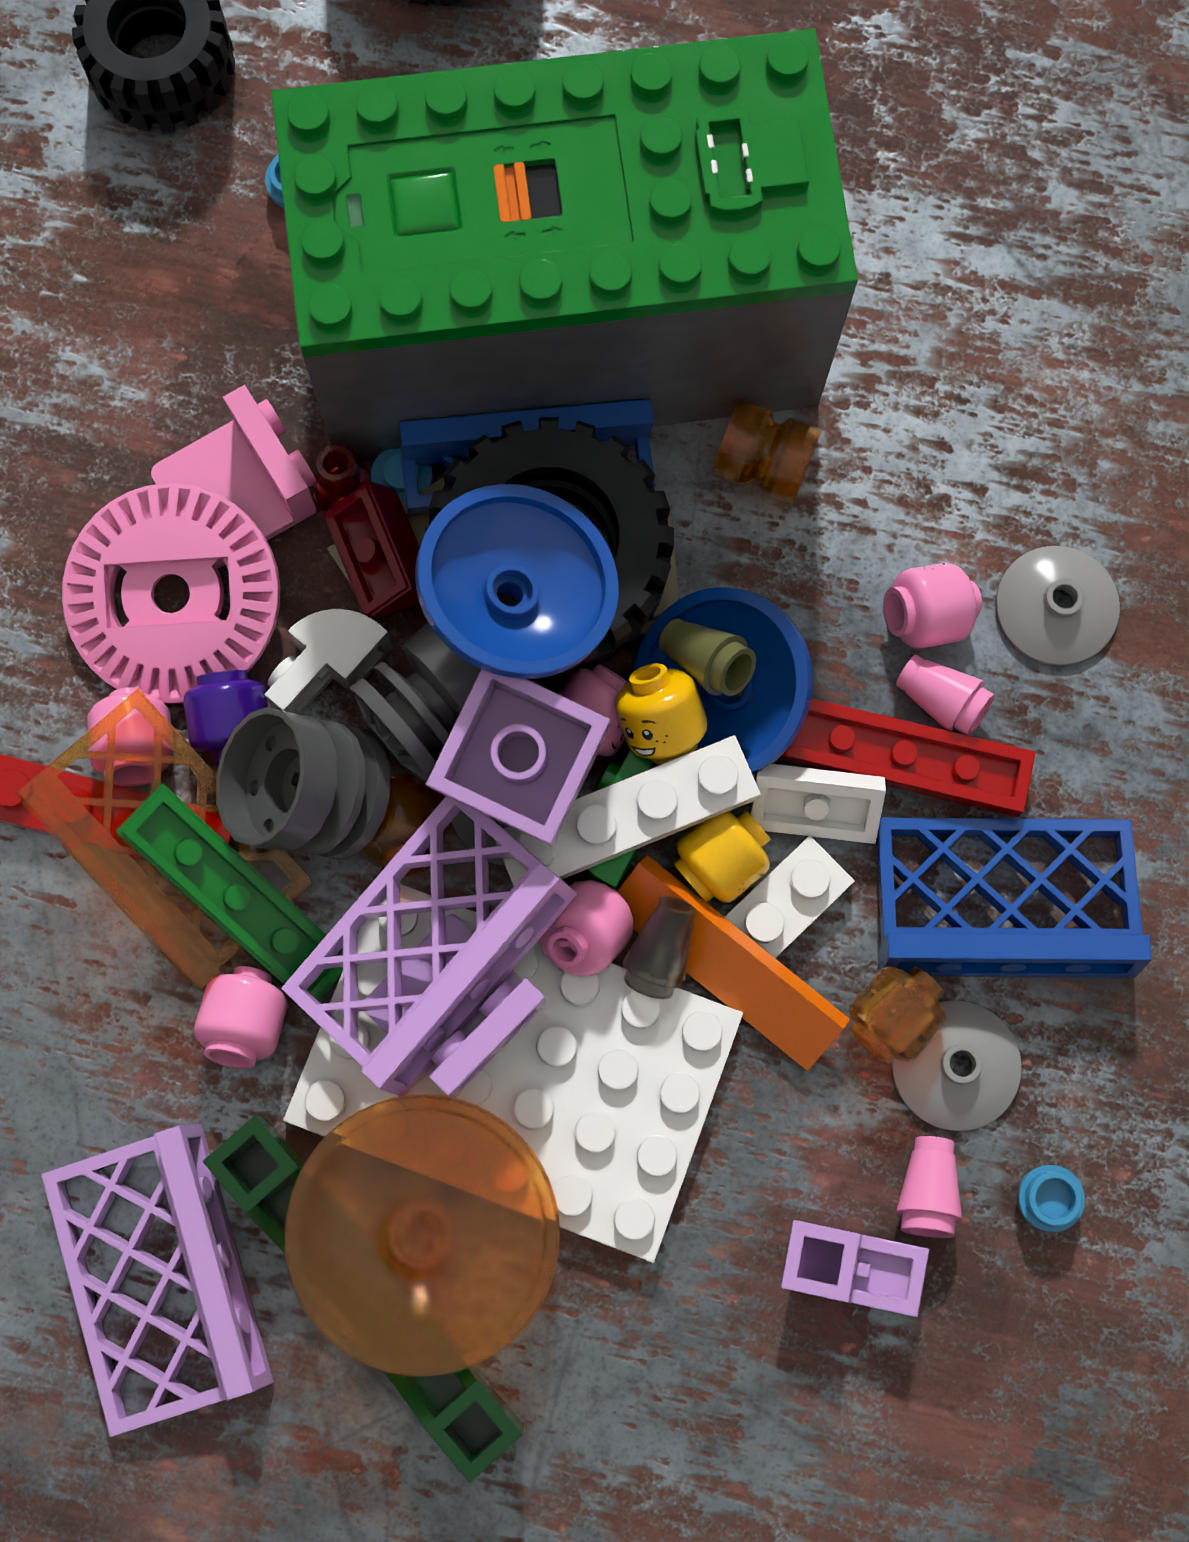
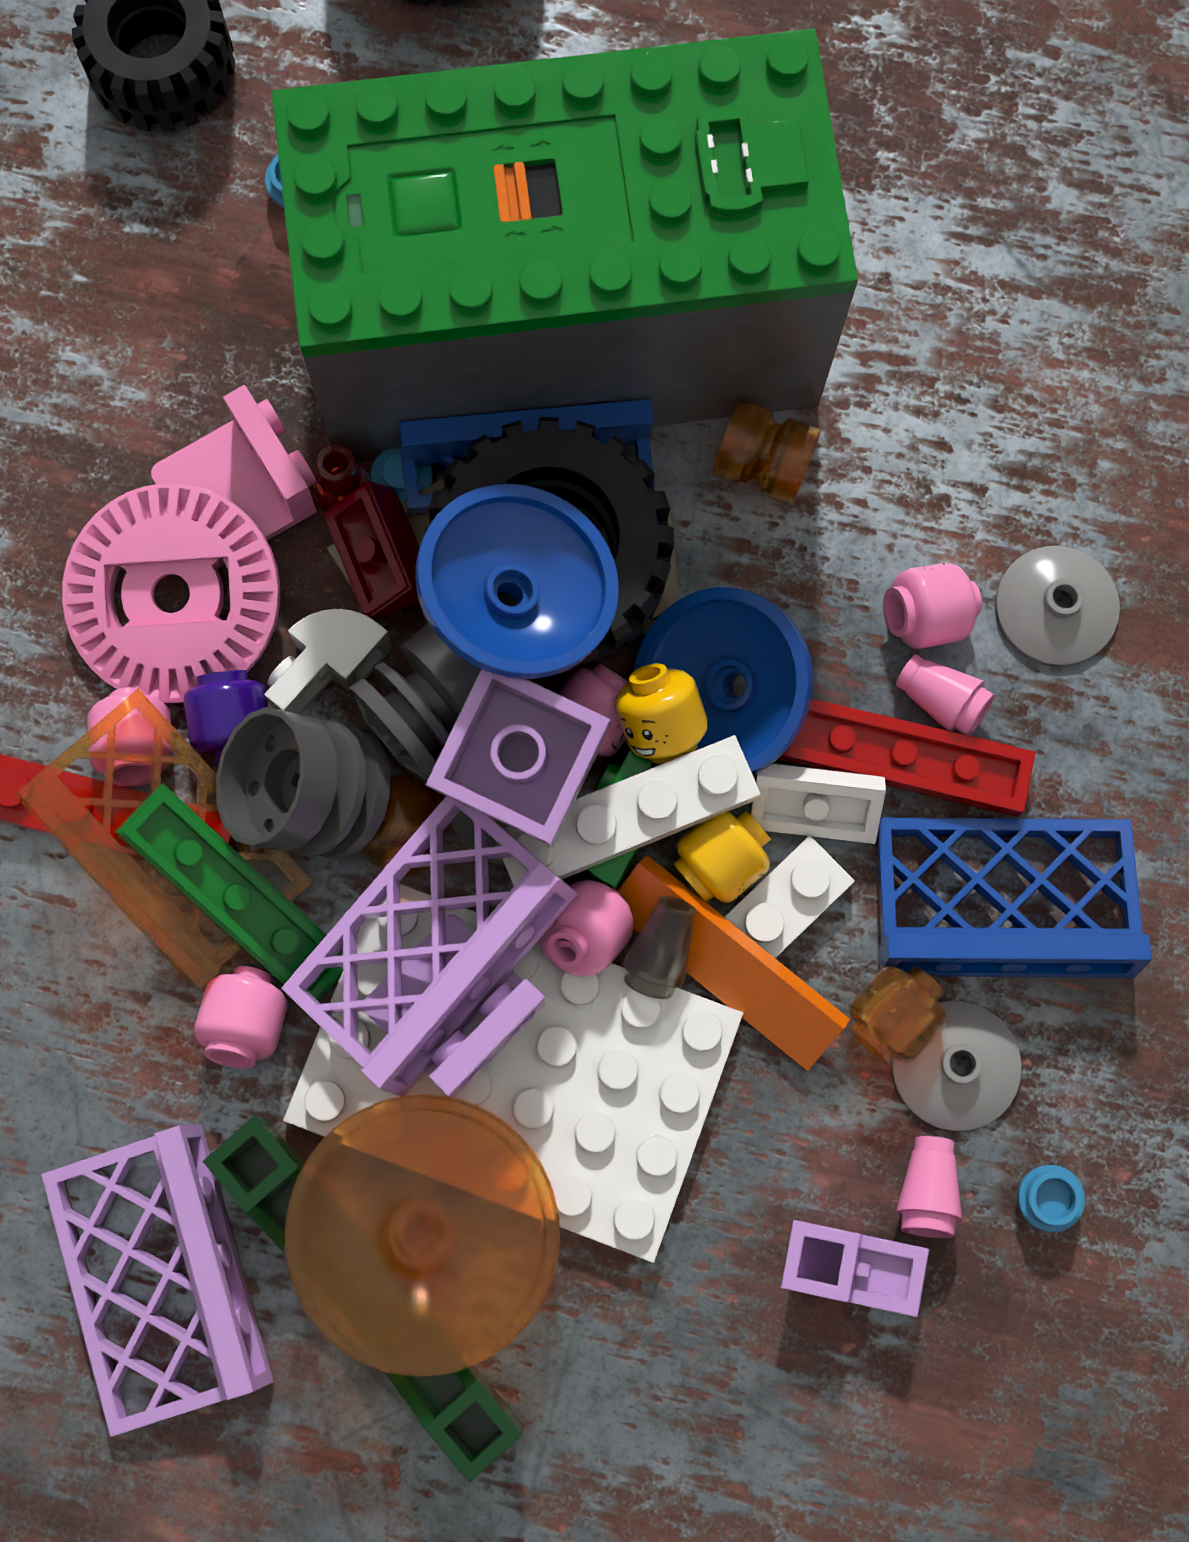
olive cone [659,618,756,696] -> none

